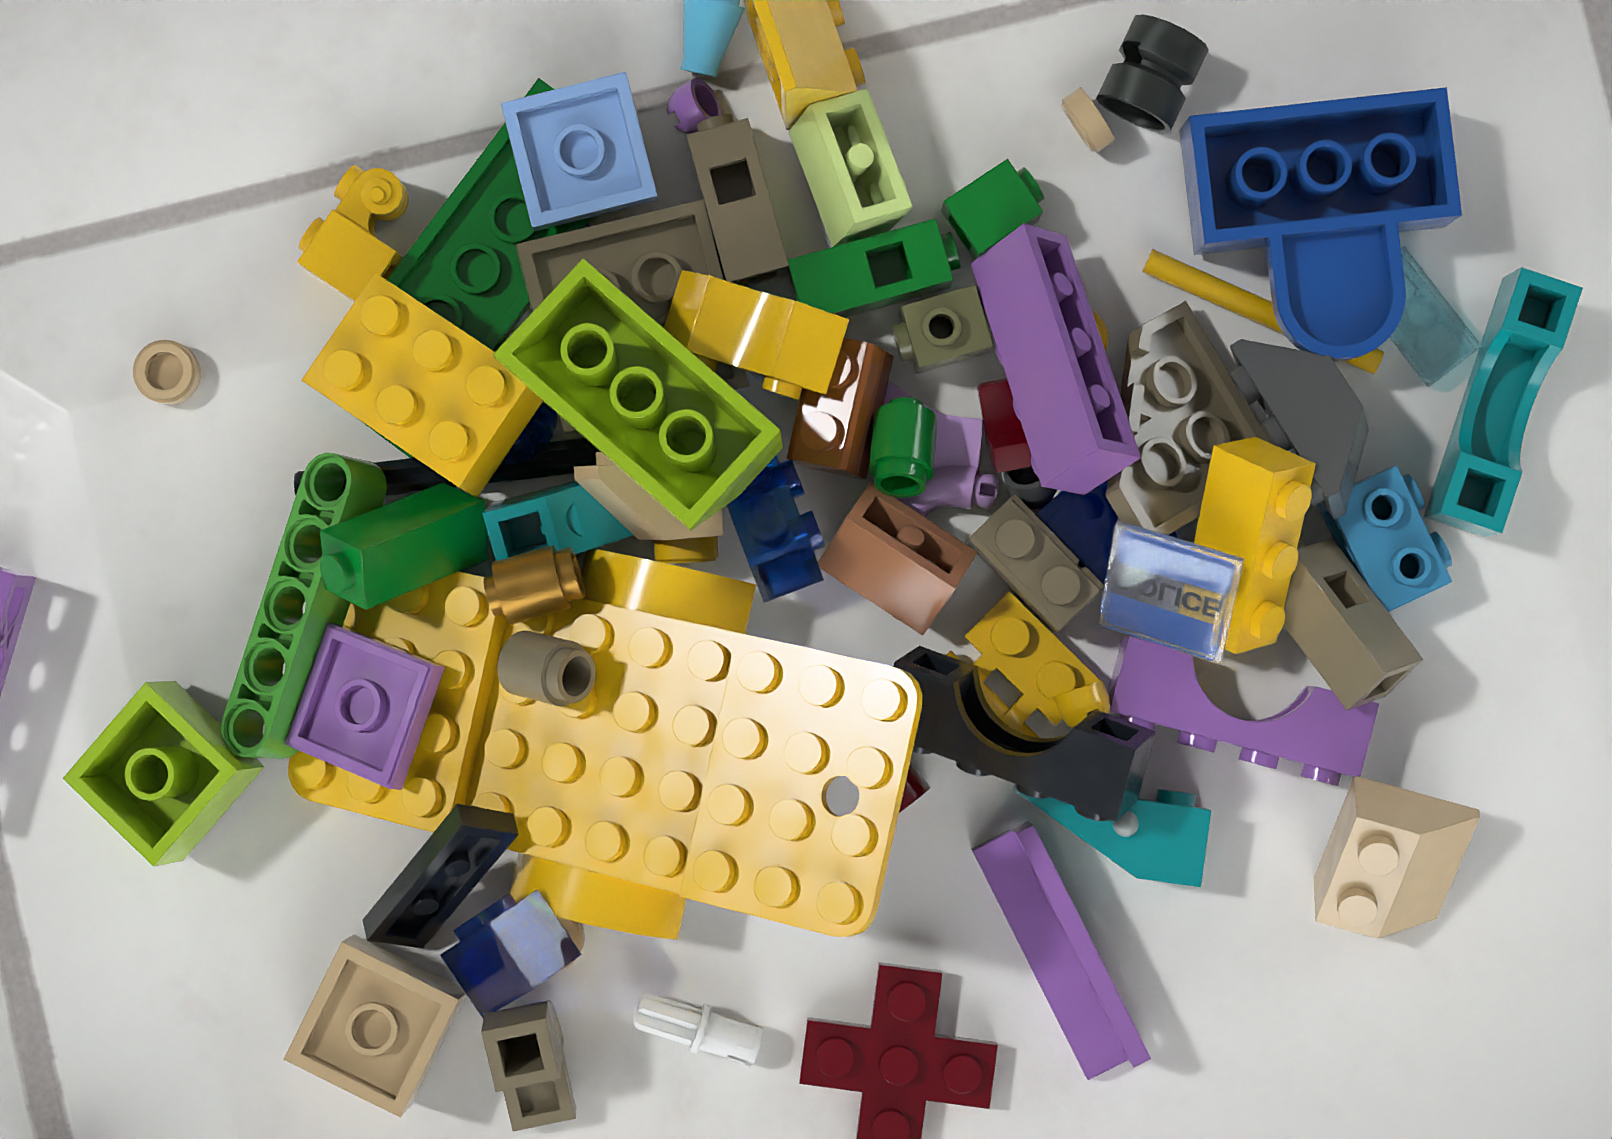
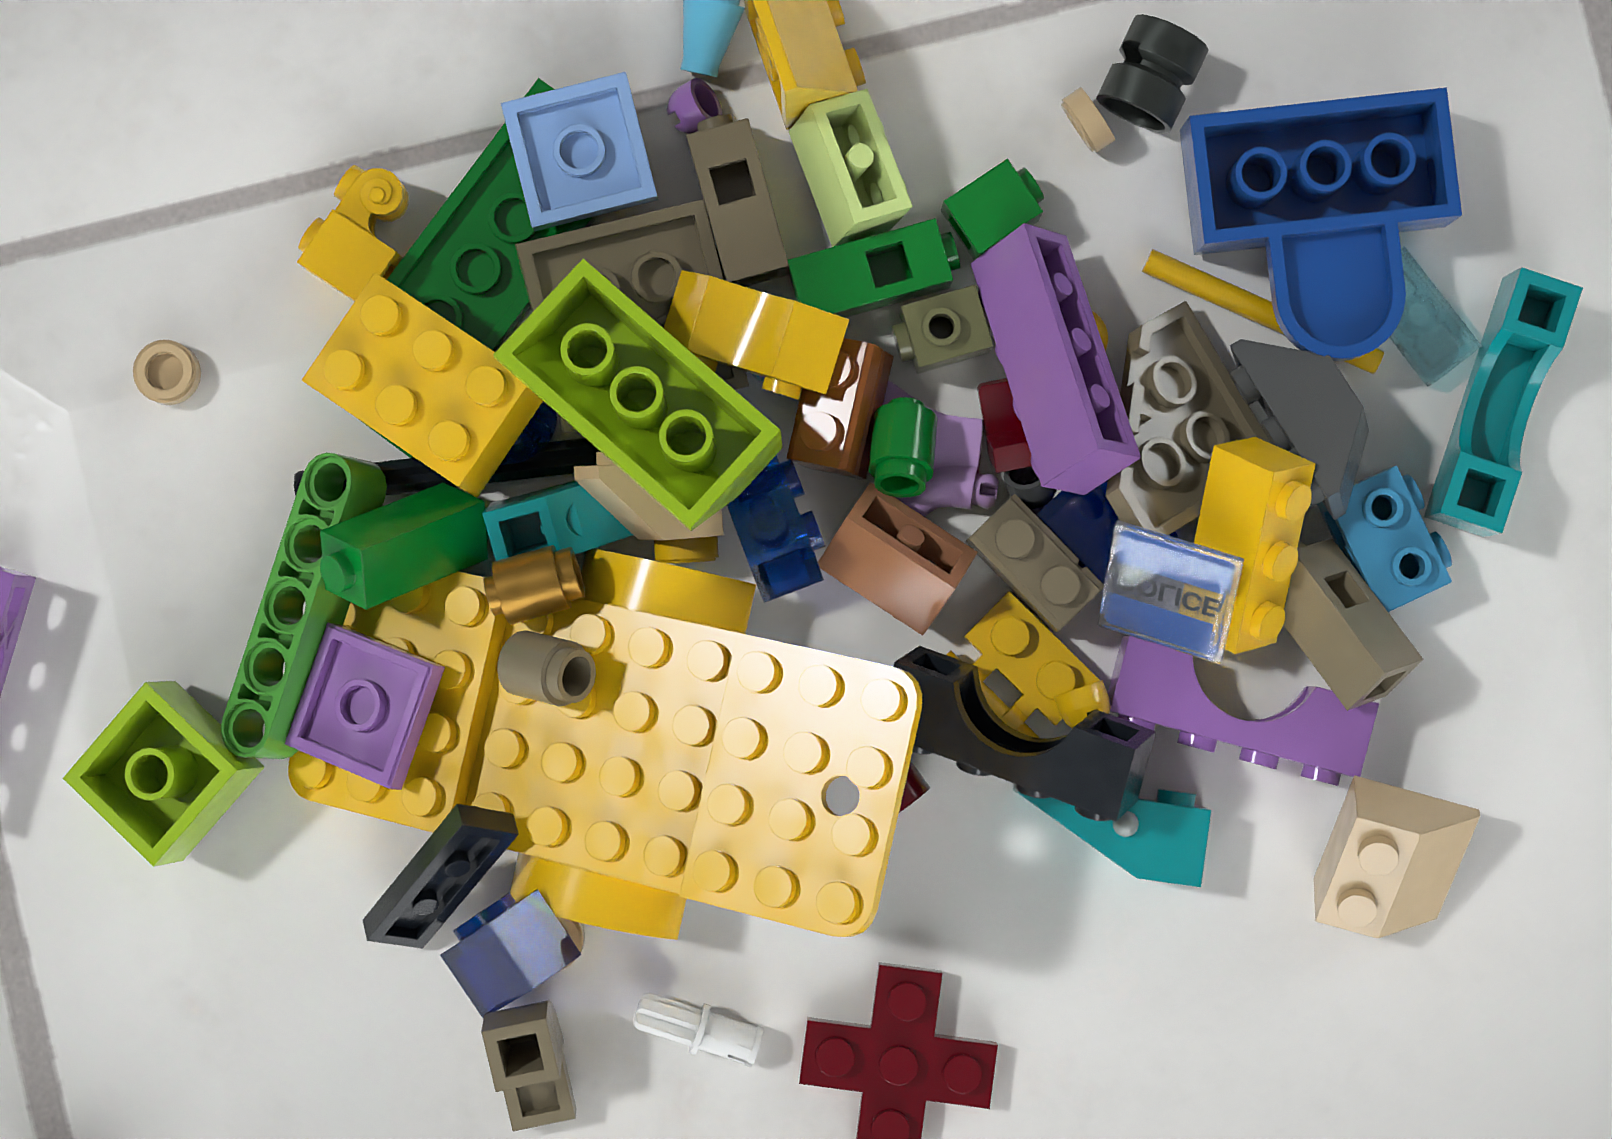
tan container [283,934,468,1118] -> none
medium lavender fence [971,821,1151,1080] -> none

